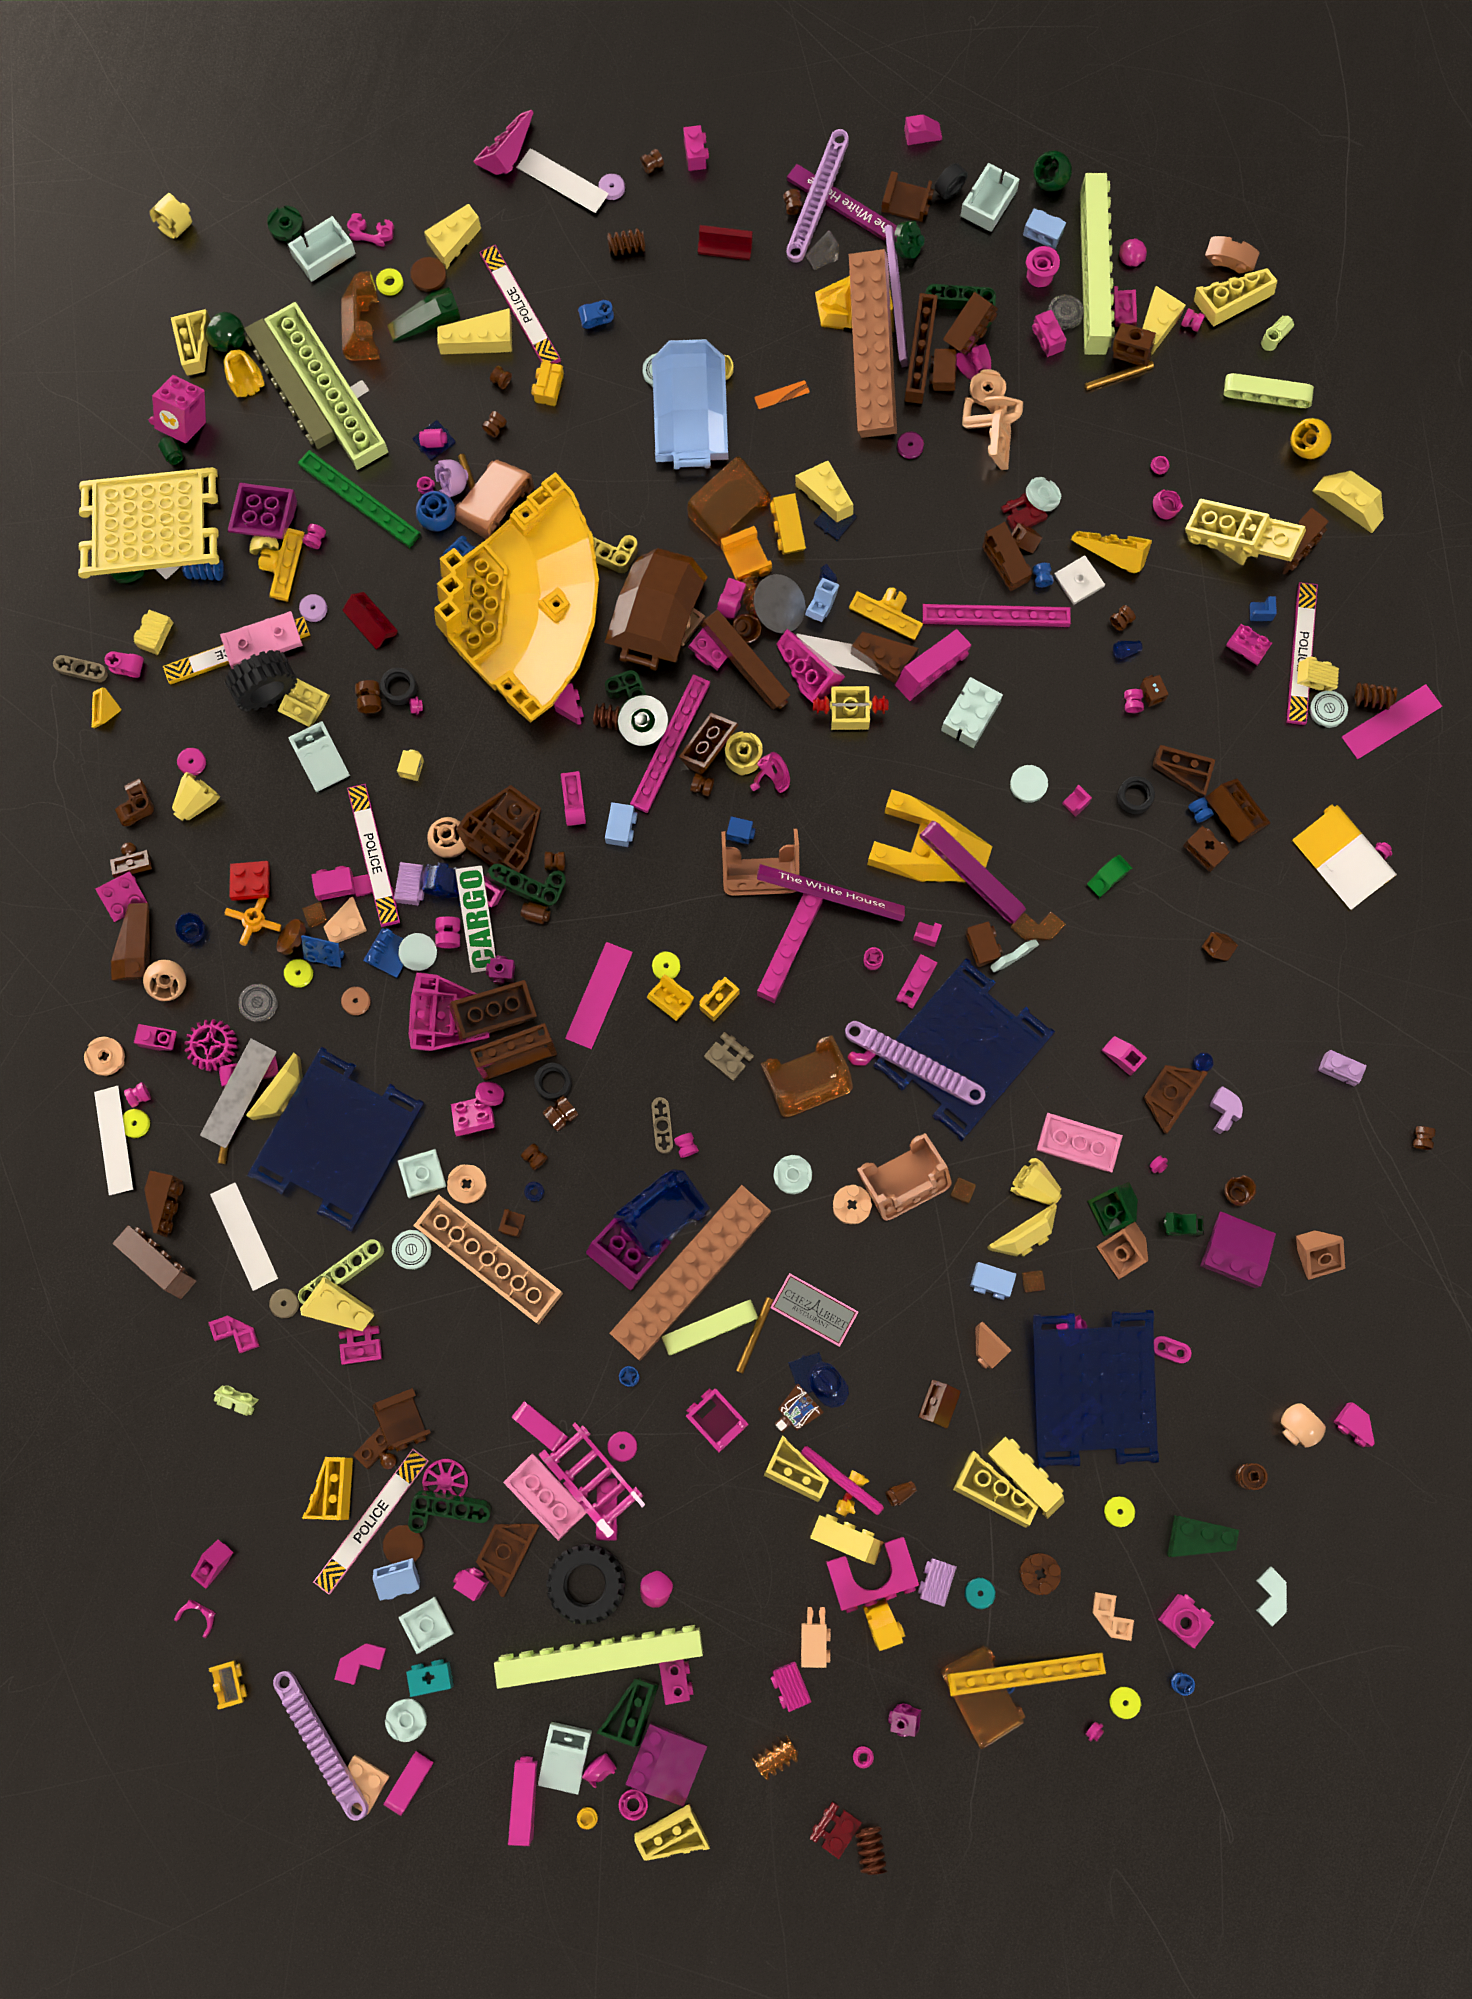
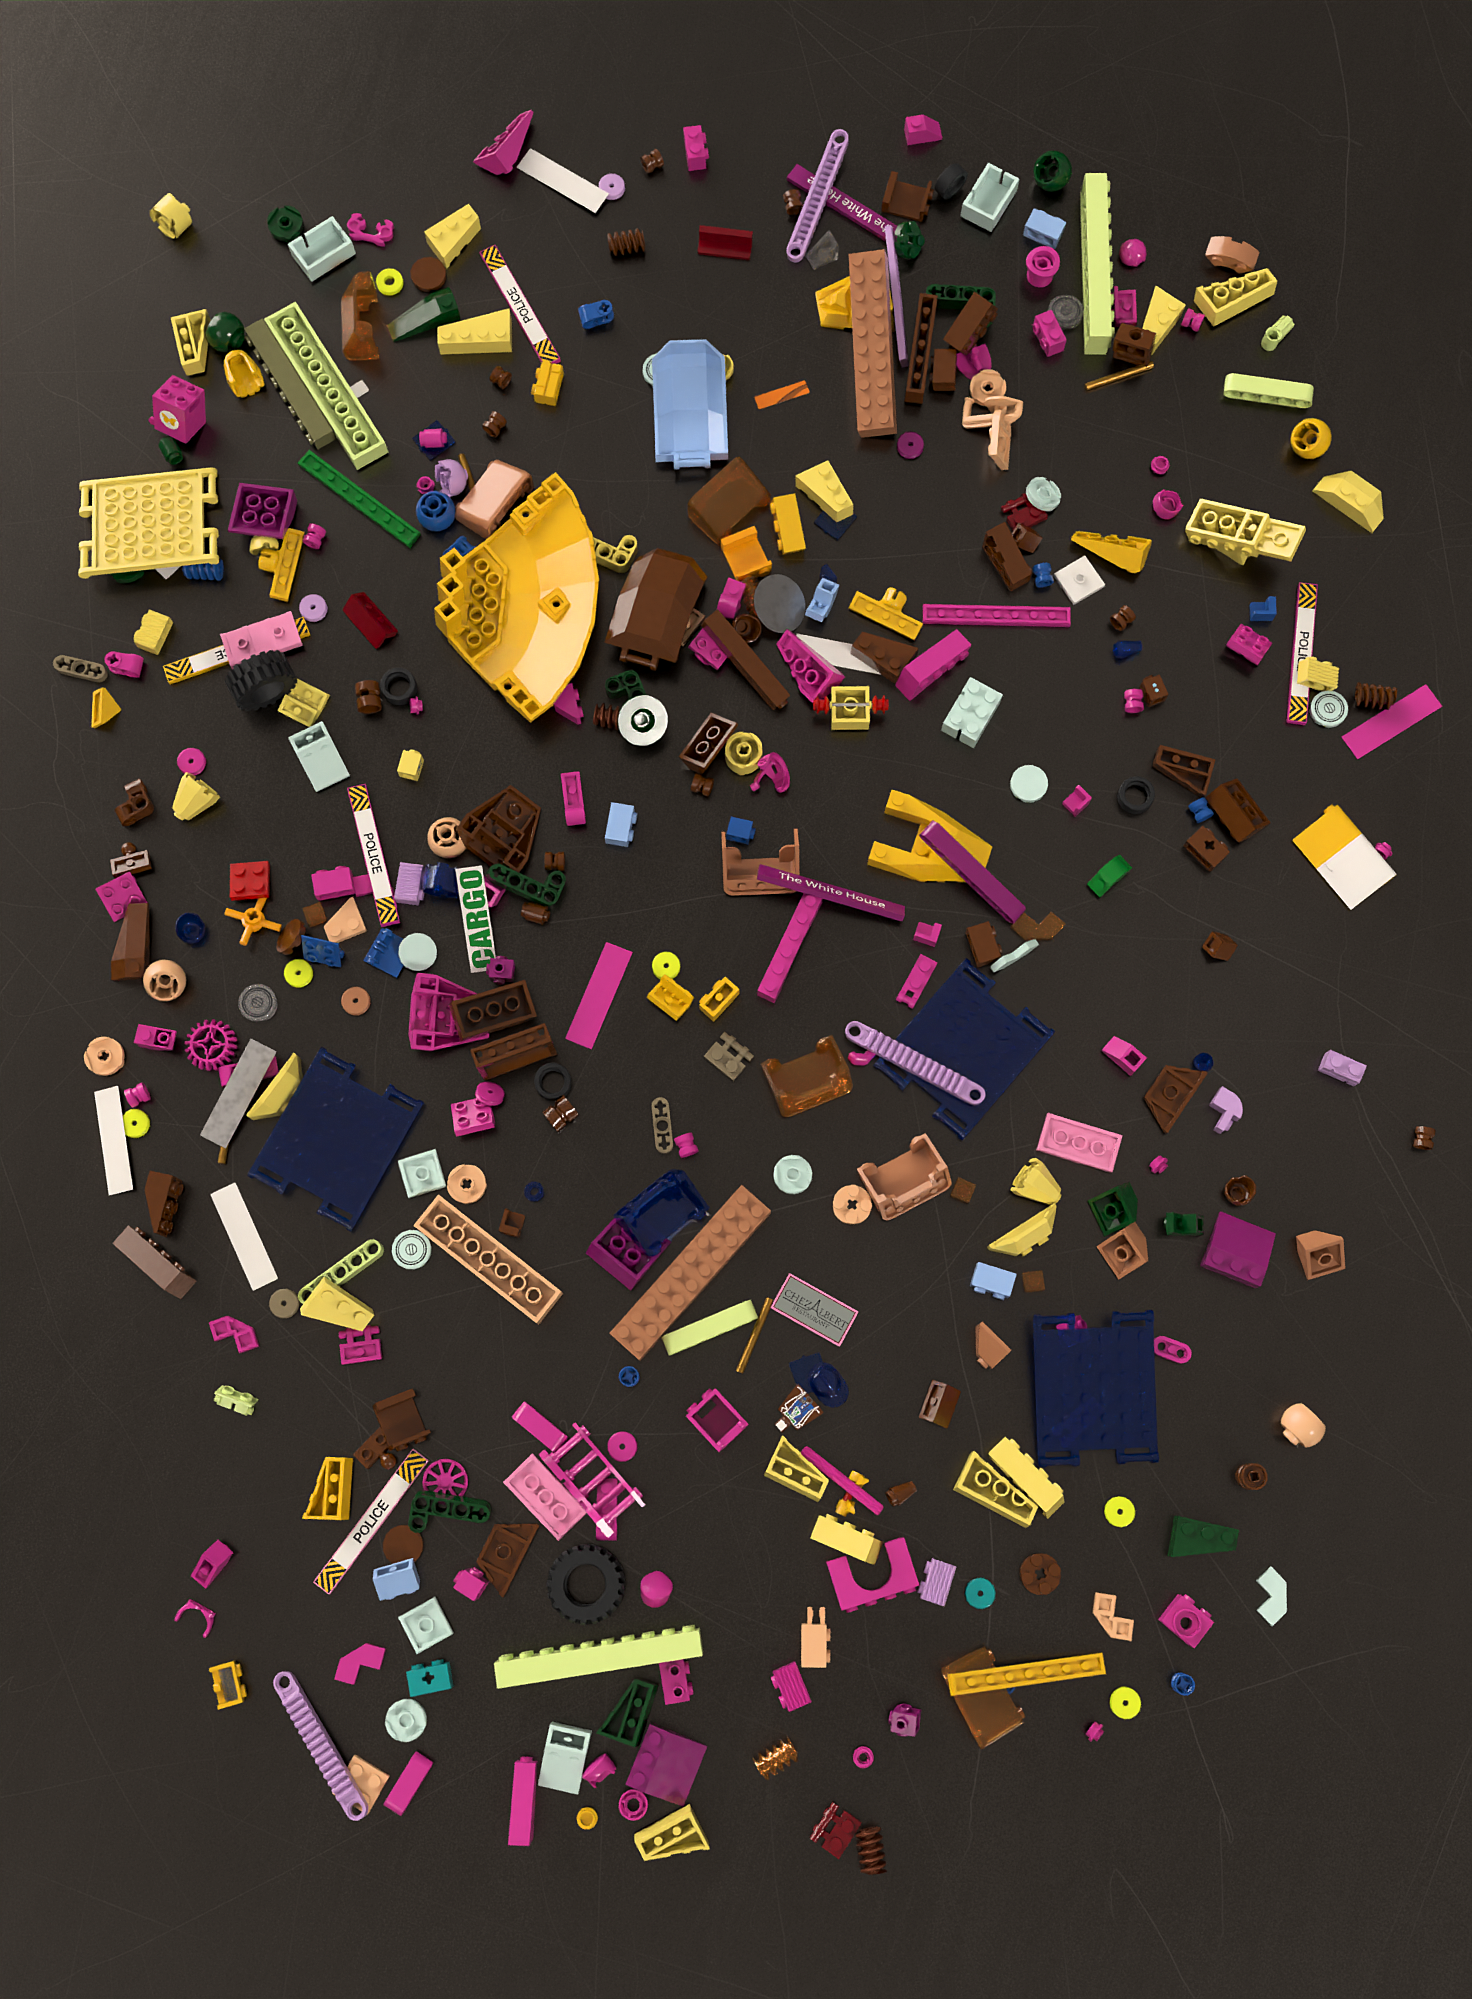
dark pink wheel [435,916,460,948] -> none
reddish brown wheel [521,1143,548,1170] -> none
dark pink plate [630,674,710,813] -> none
dark pink wheel [863,947,883,970] -> none
yellow wedge [863,1598,905,1651] -> none
reddish brown slope [1283,508,1329,574] -> none
dark pink slope [1334,1402,1374,1448] -> none

